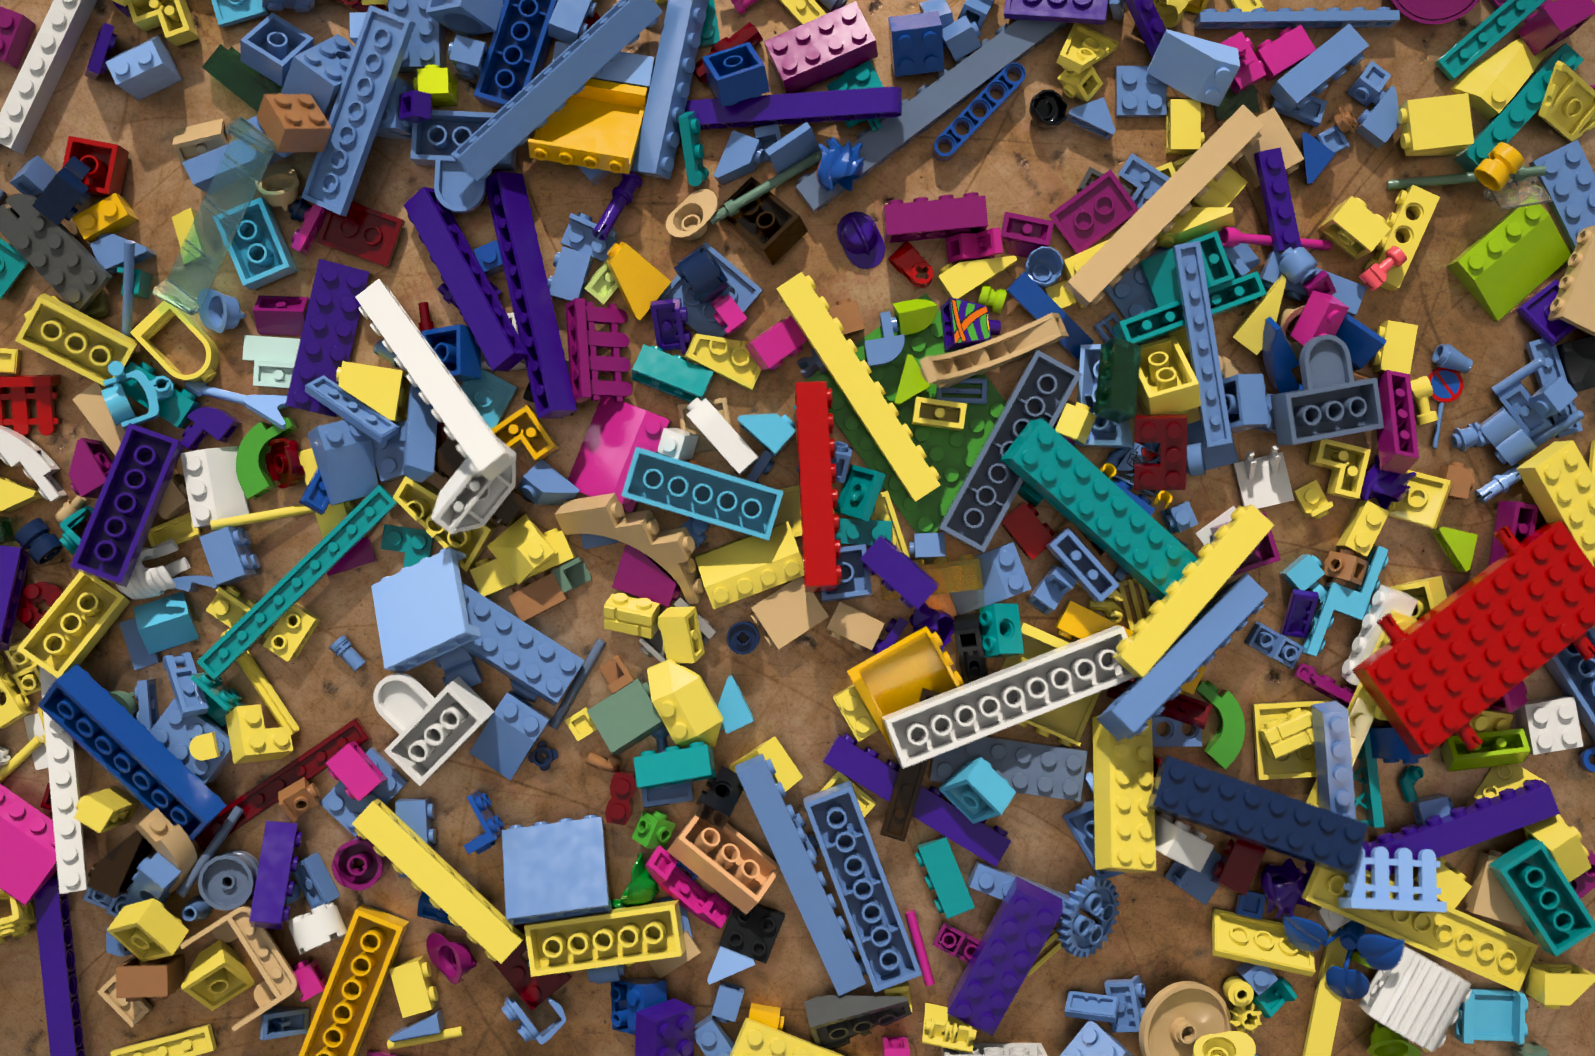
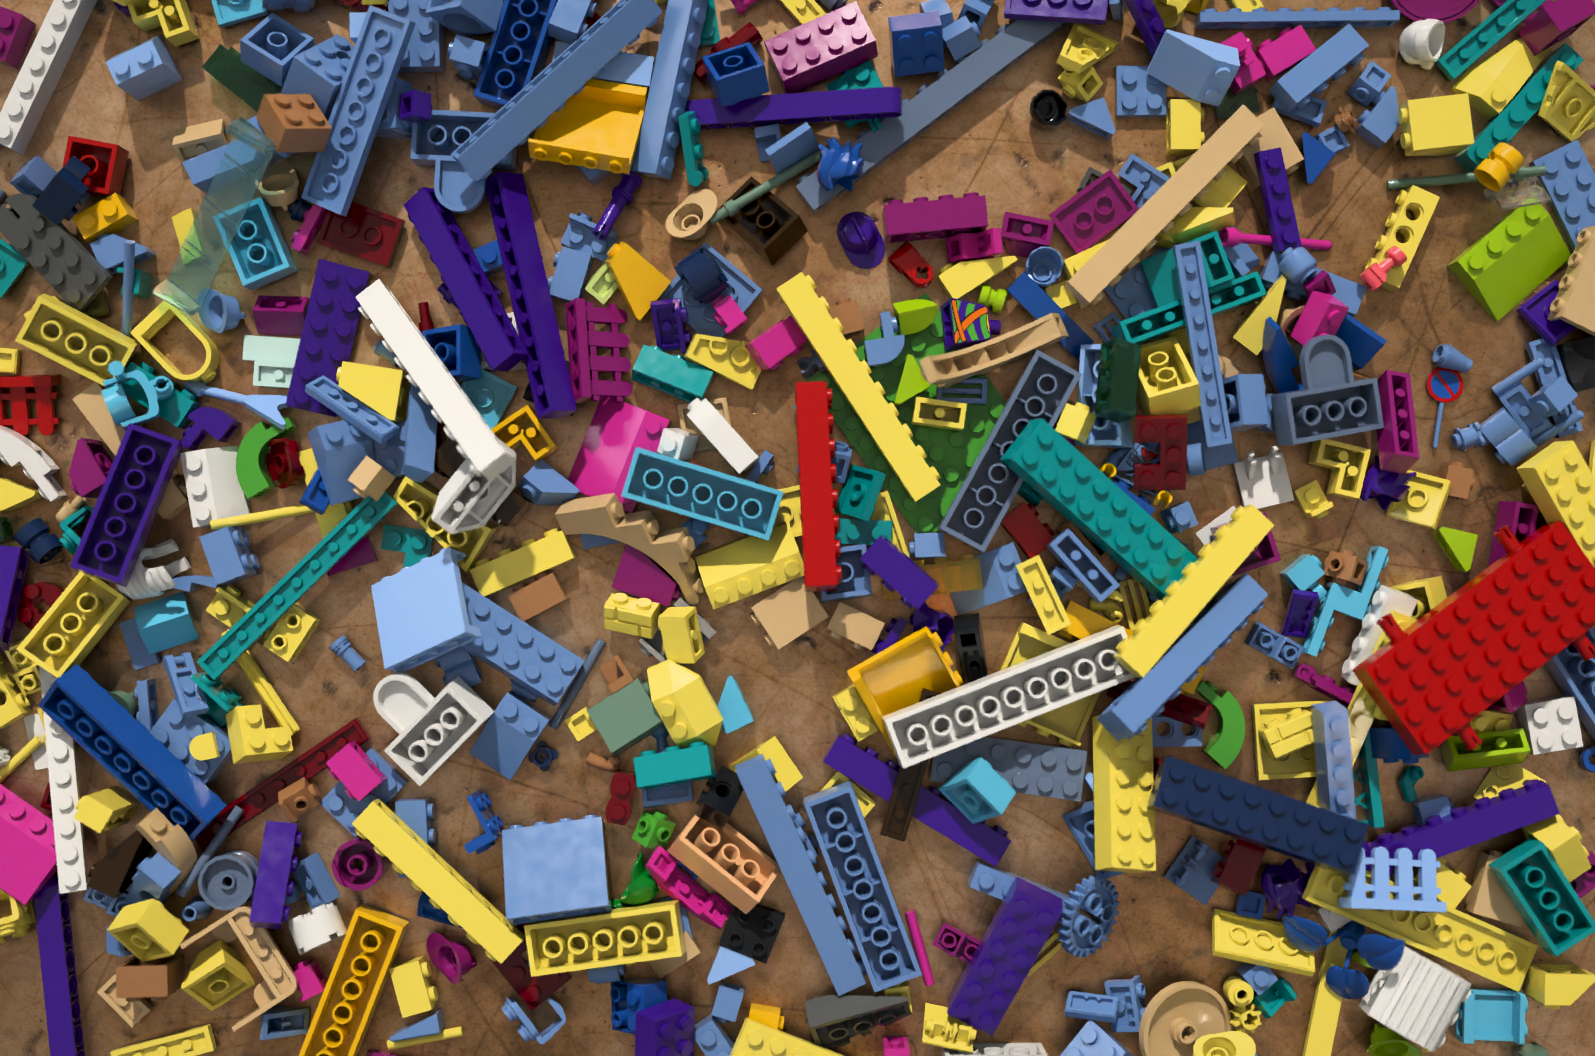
dark purple plate [84,23,117,80] -> none
light yellow tile [147,512,203,547] -> none
neon yellow brick [414,65,458,107] -> none
light yellow slope [487,514,558,585] -> none
sand green panel [552,557,592,593] -> none
medium blue slope [714,130,765,185] -> none
dark blue wheel [726,621,760,655] -> none
medium azure slope [737,413,796,458] -> none
teal brick [915,835,975,919] -> none
blue beam [932,62,1026,162] -> none
teal brick [979,604,1024,658] -> none
white brick [1155,812,1214,872] -> none
light yellow brick [1318,196,1391,260] -> none
light yellow brick [1336,500,1390,557] -> none
light yellow brick [1371,320,1418,374] -> none
light yellow leg [1411,376,1439,425] -> none
light blue pin [1475,463,1522,504] -> none
none -> tan brick [348,455,396,501]
none -> light yellow plate [1015,555,1071,635]
none -> white piece [1398,19,1445,70]

